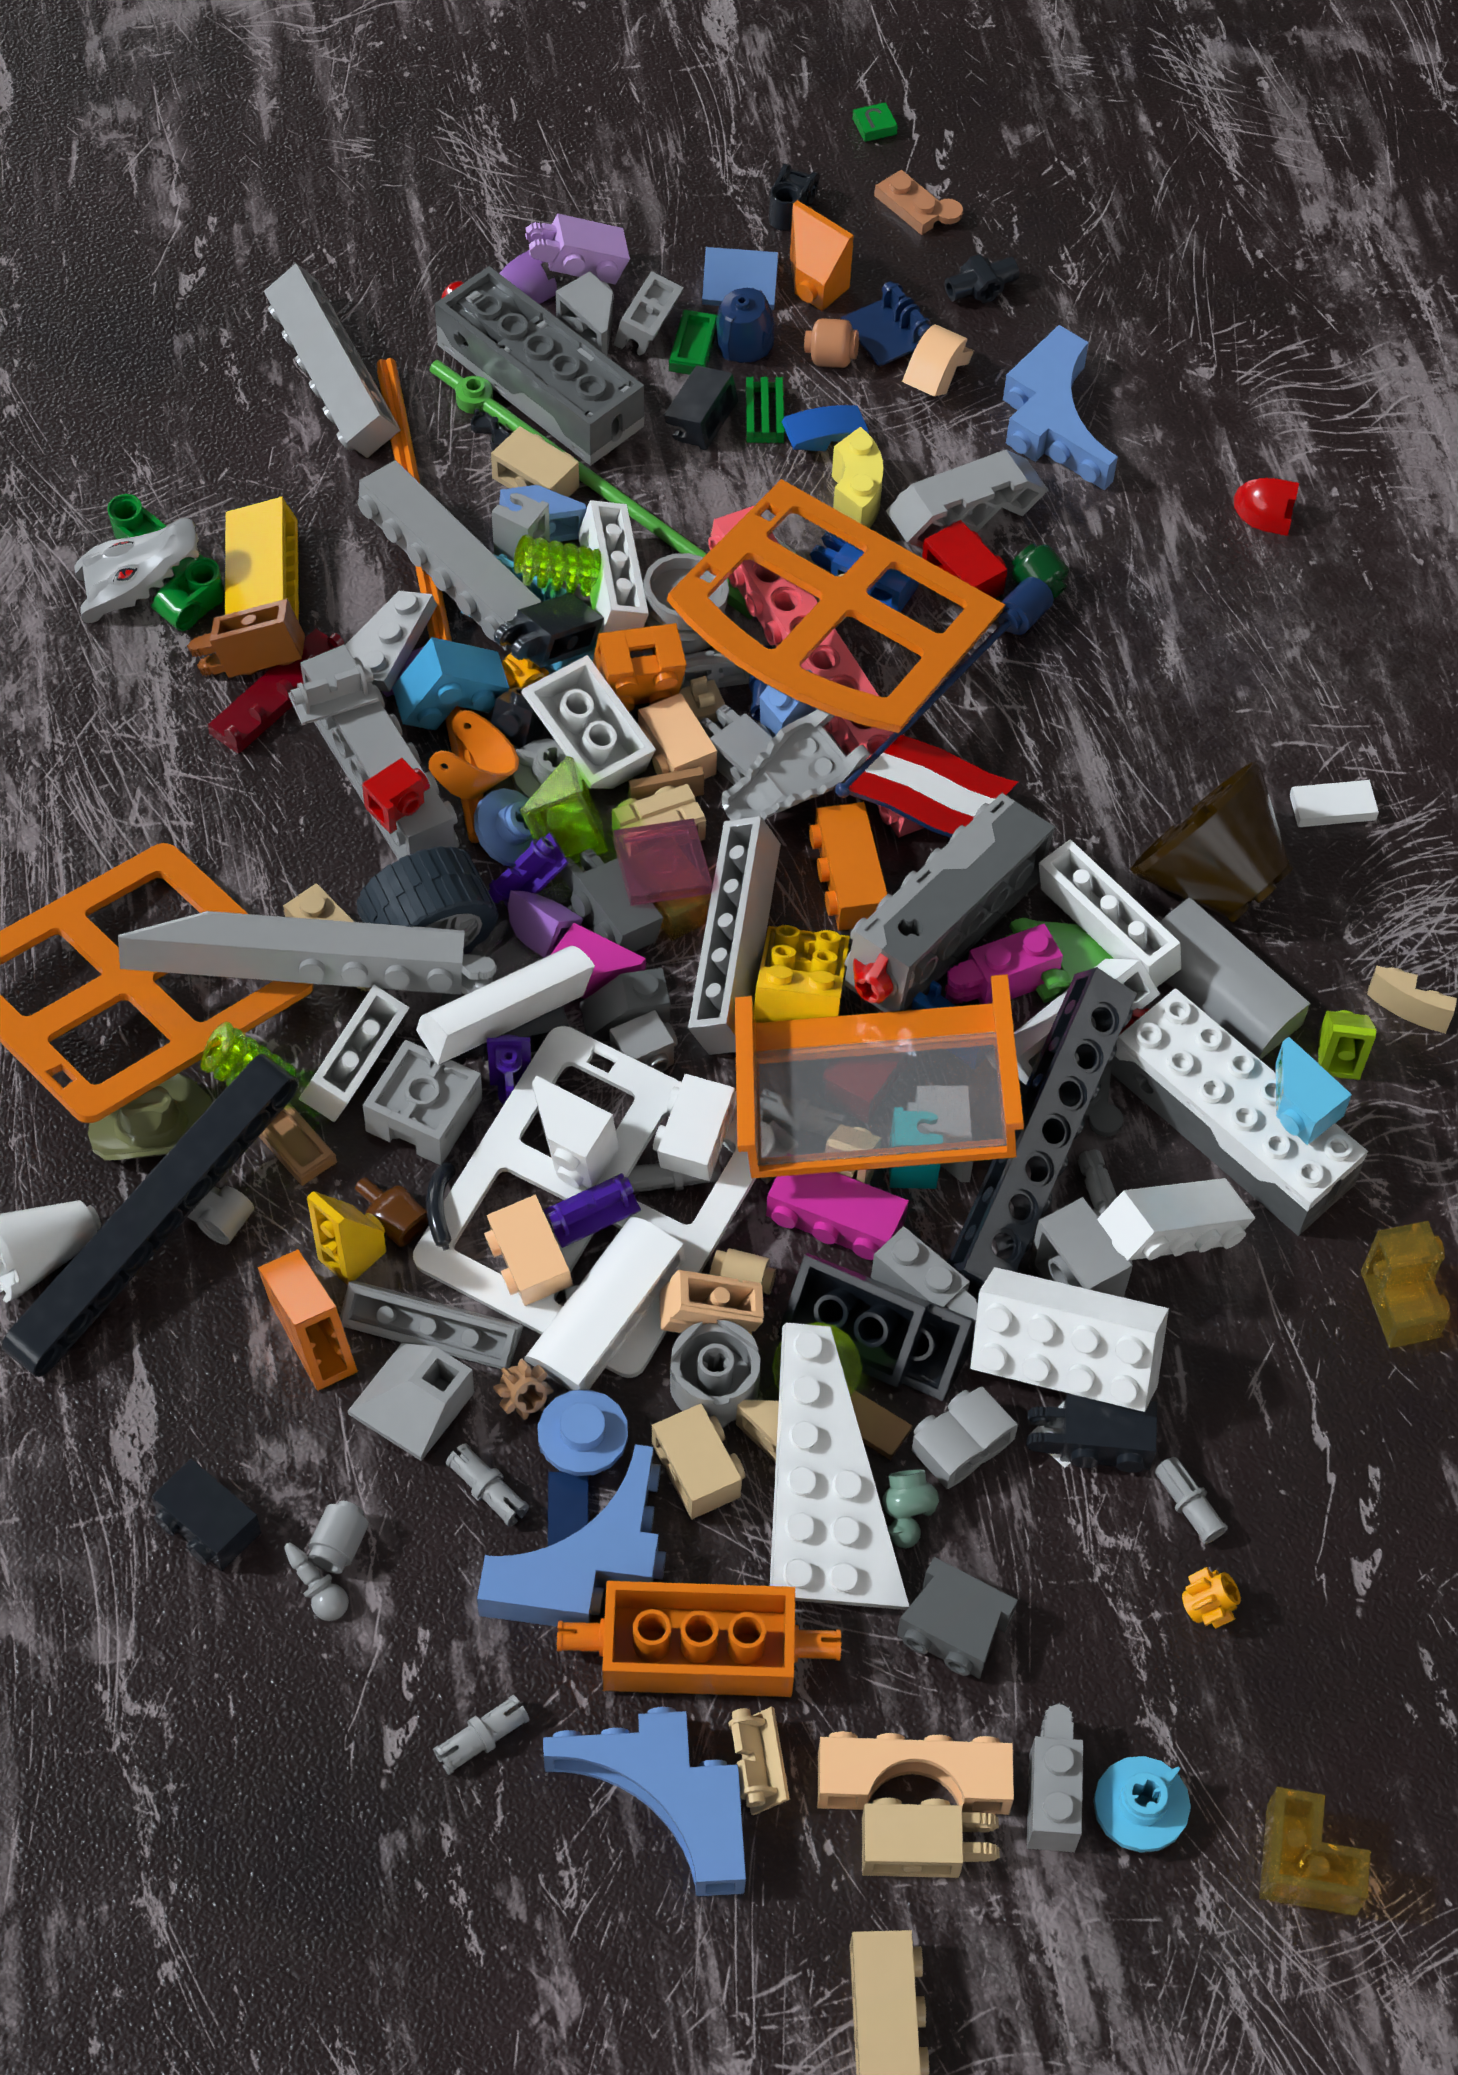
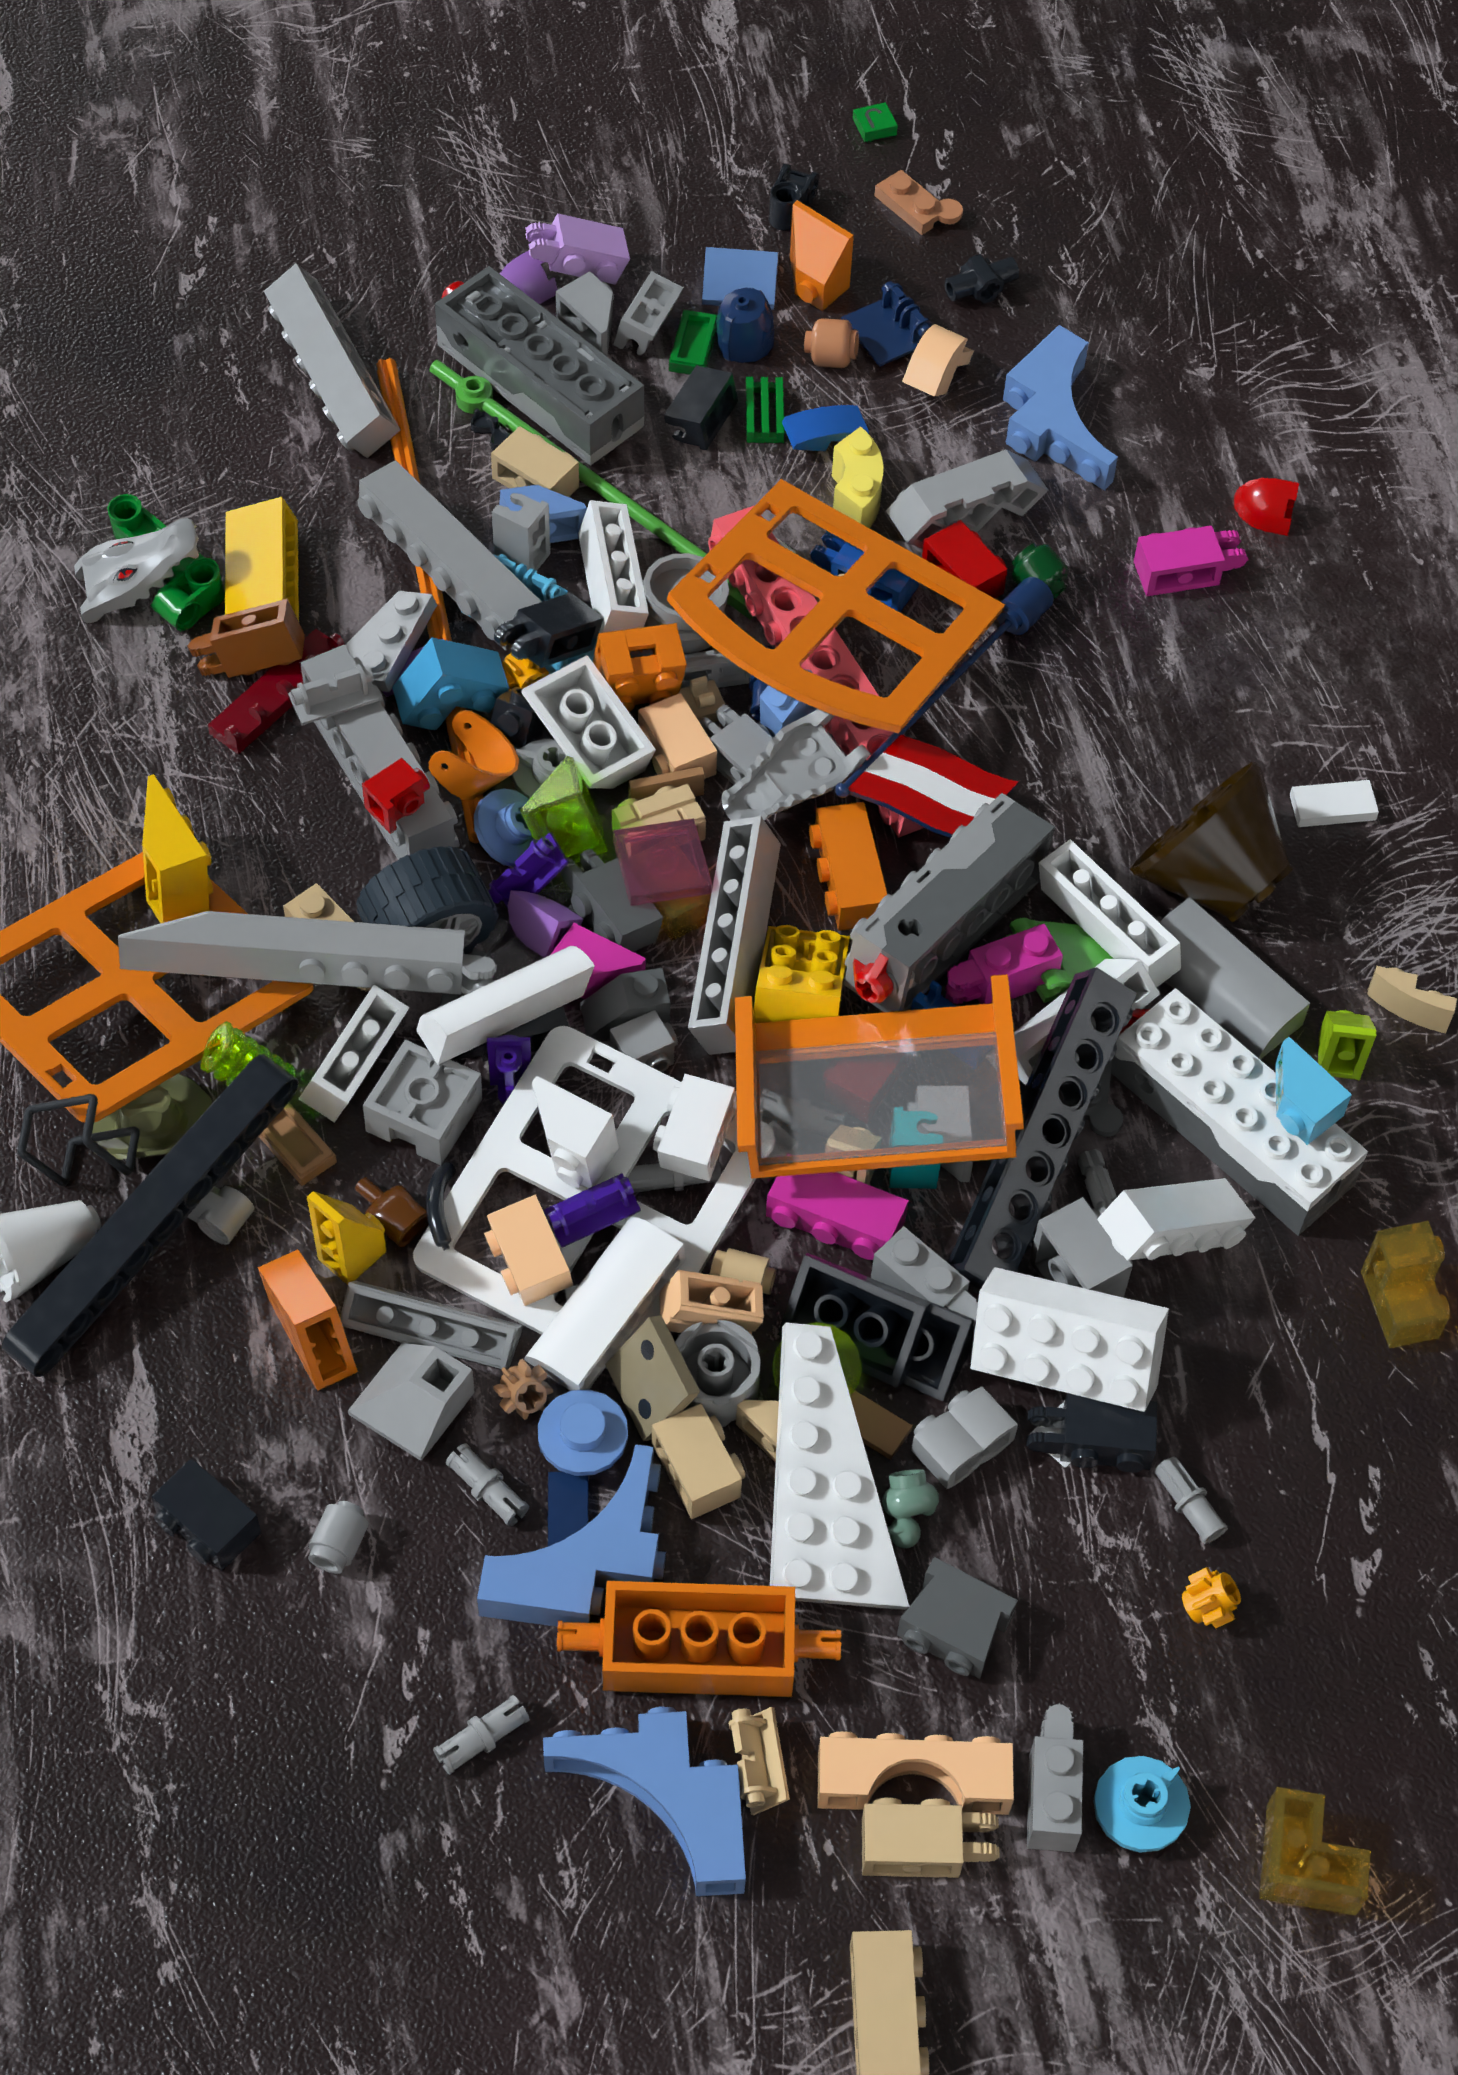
light grey bar [284,1543,349,1621] -> none
clear neon green piece [513,535,601,597] -> none
none -> black piece [17,1094,140,1186]
none -> yellow slope [142,774,213,923]
none -> dark tan tile [605,1315,700,1441]
none -> dark pink hinge [1134,526,1248,597]

